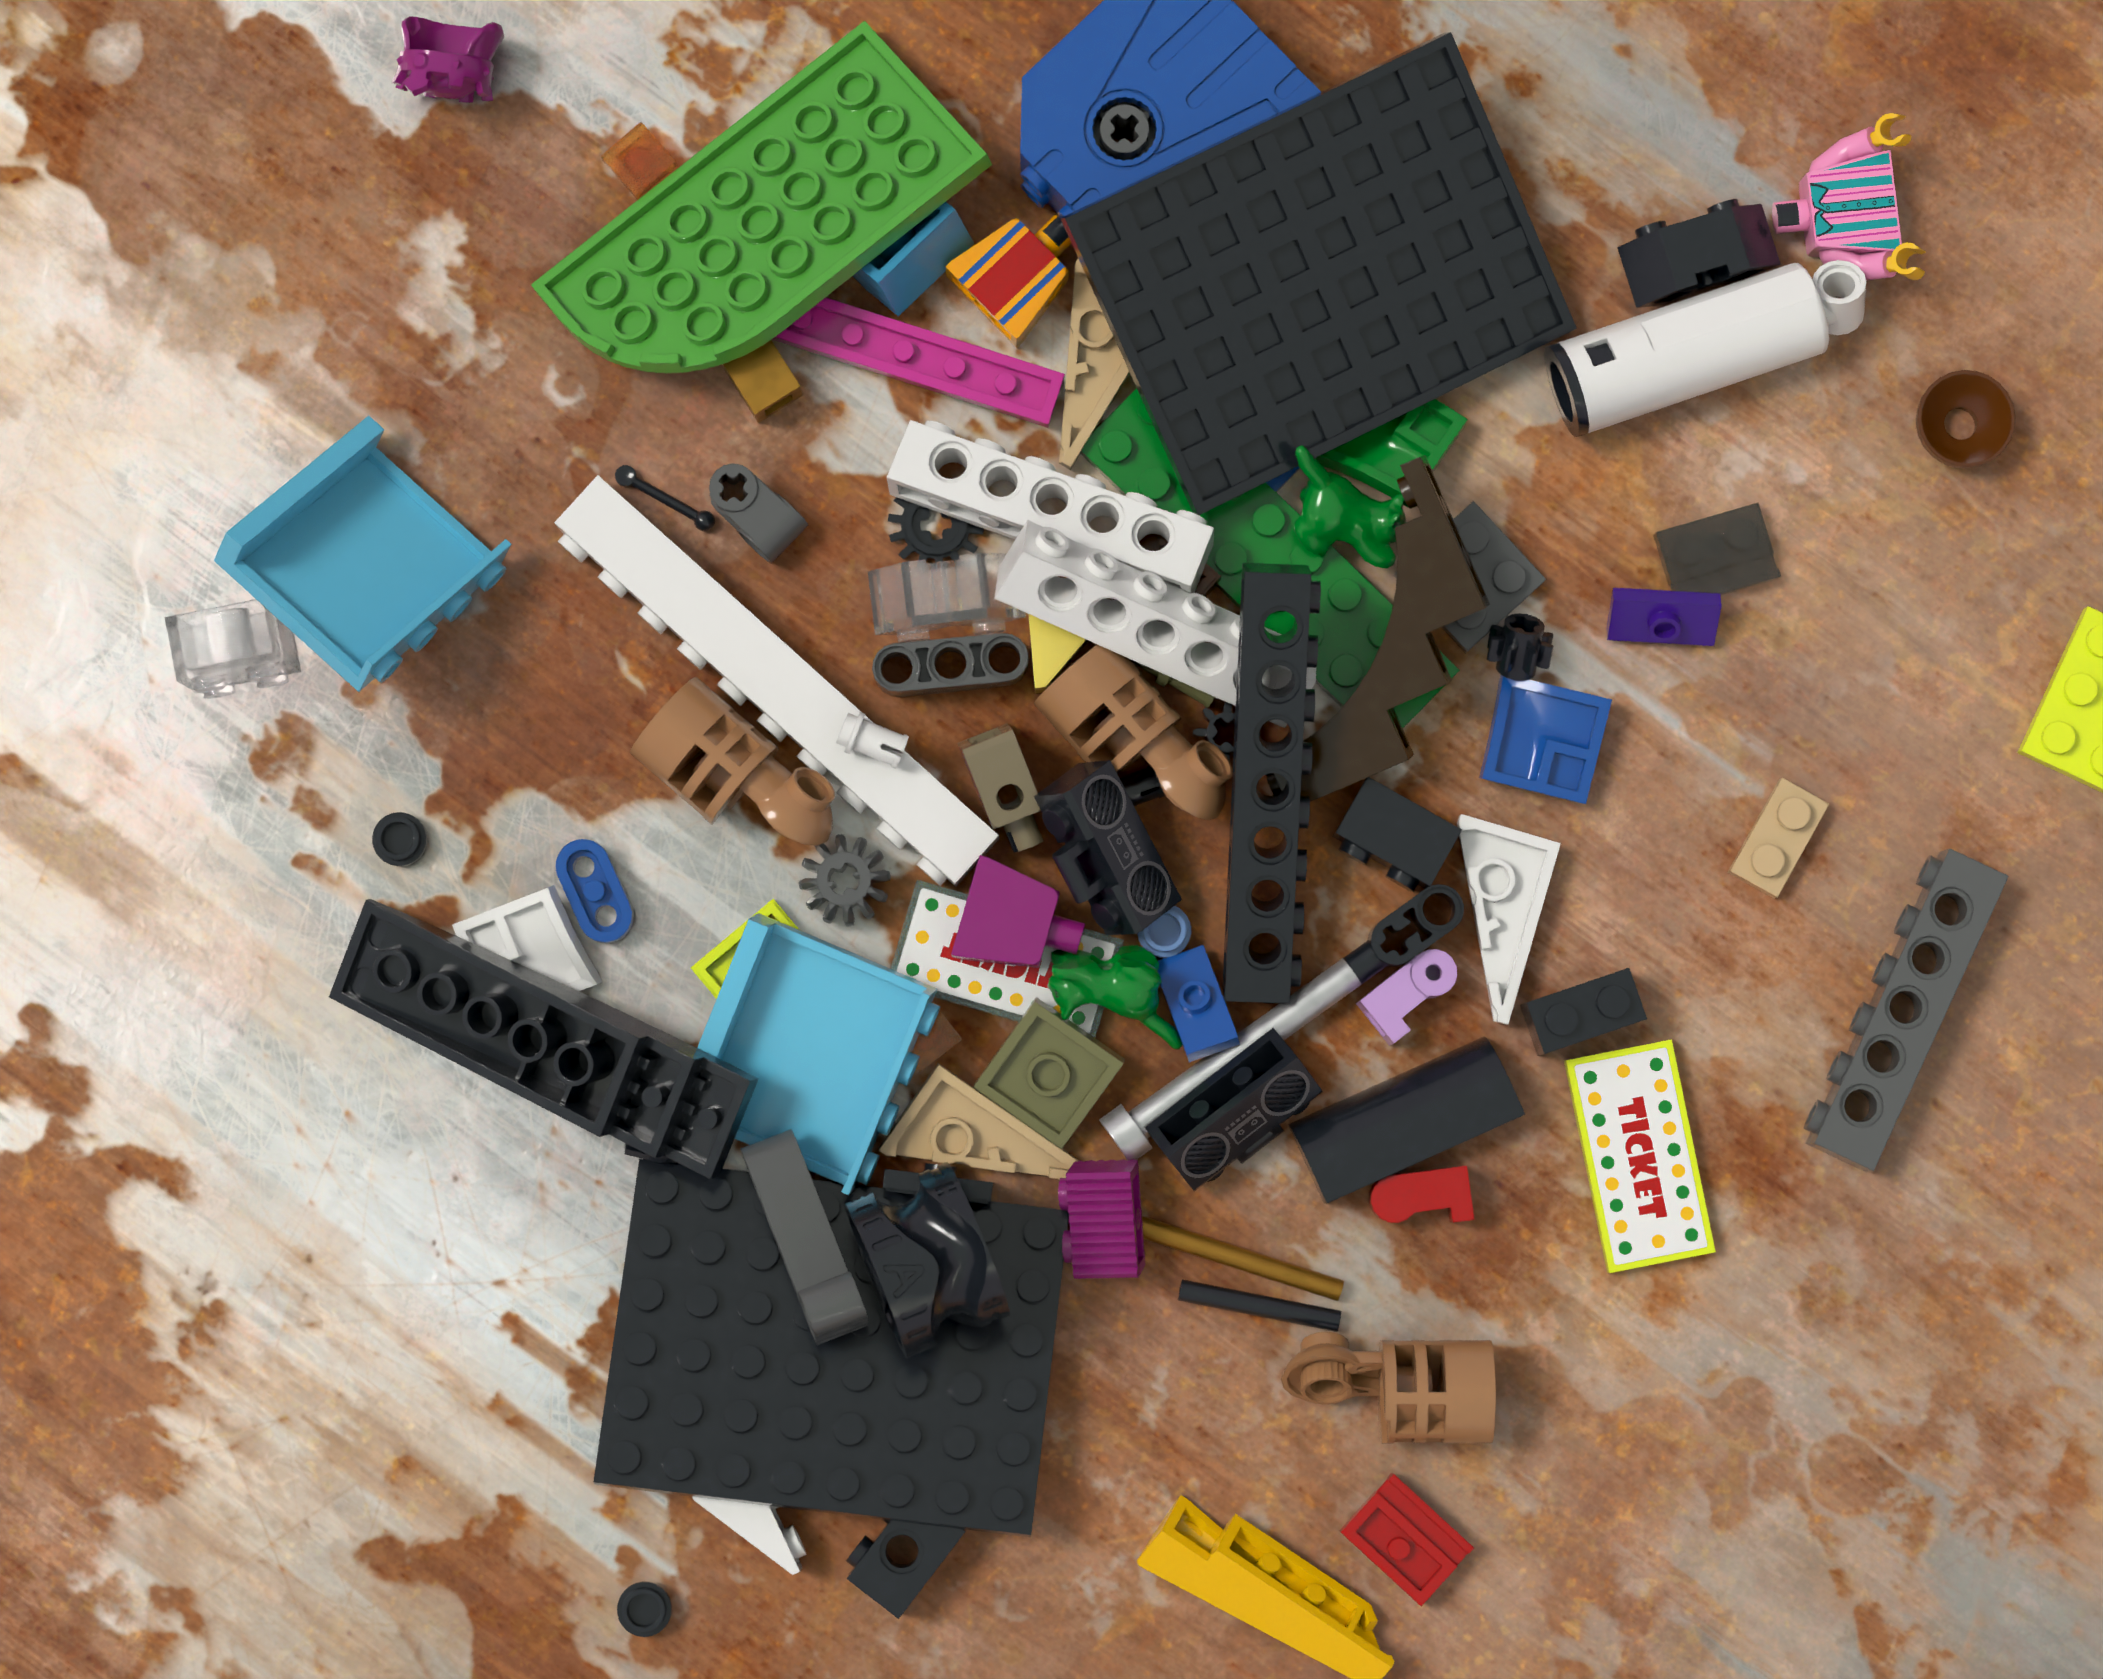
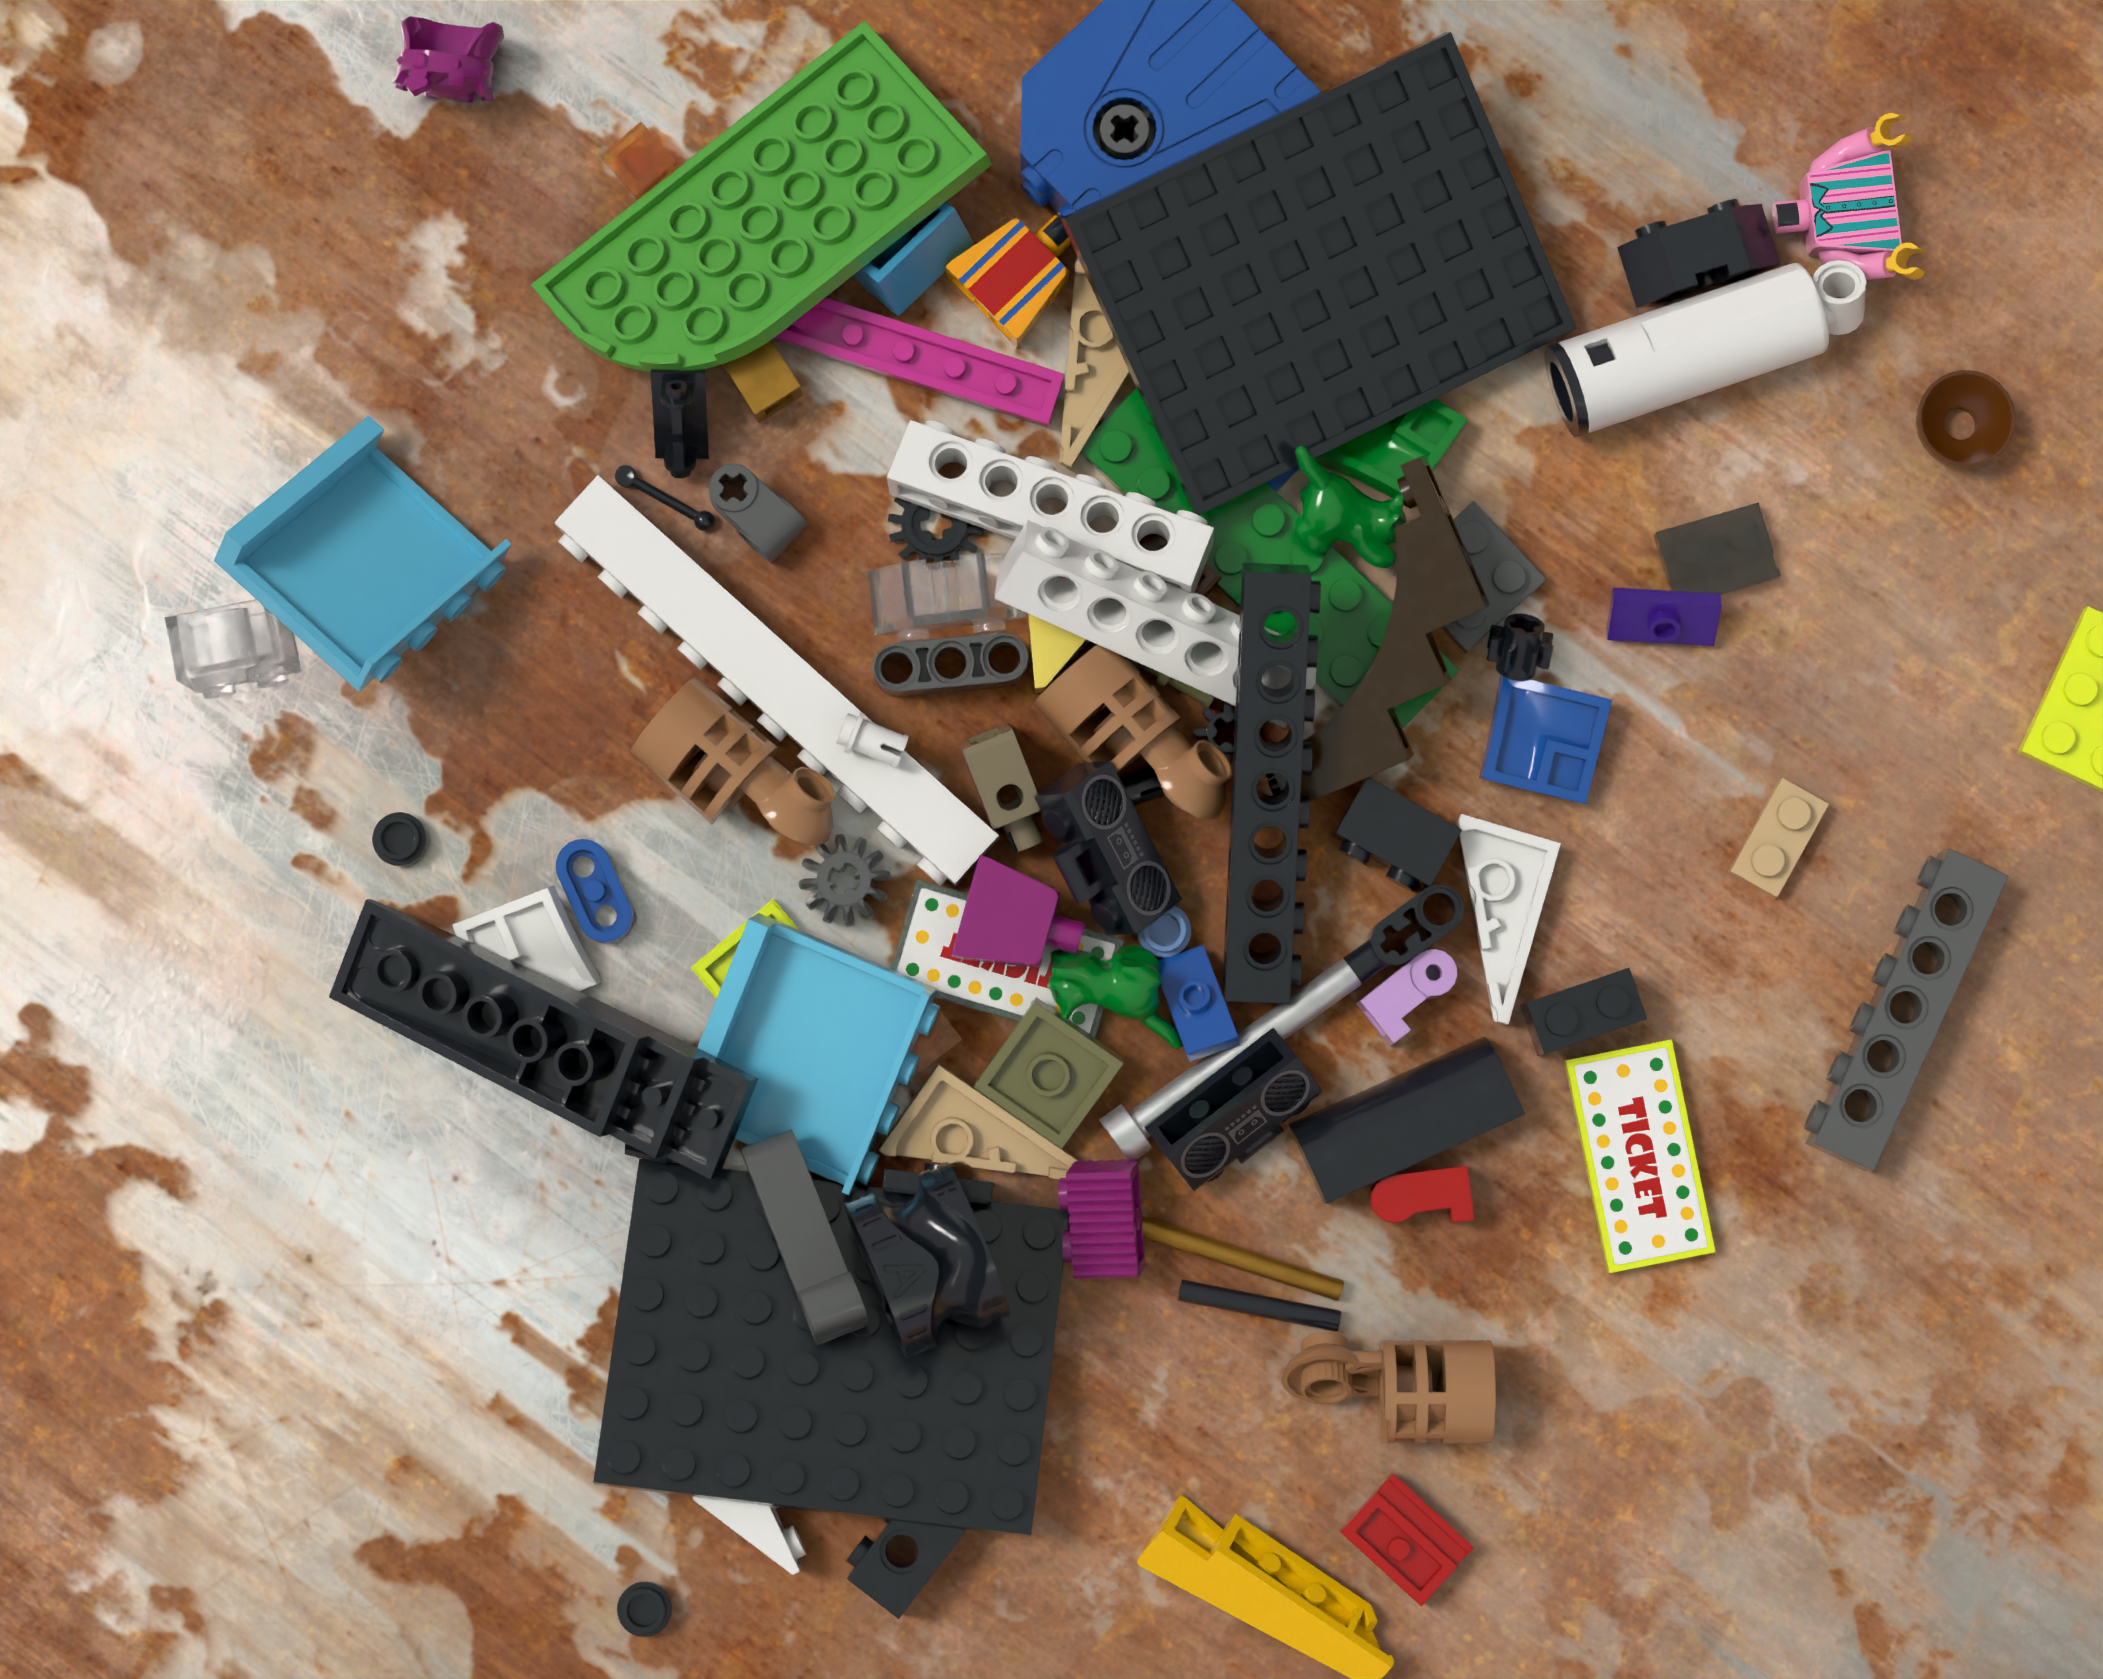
none -> black hinge [651,369,709,479]

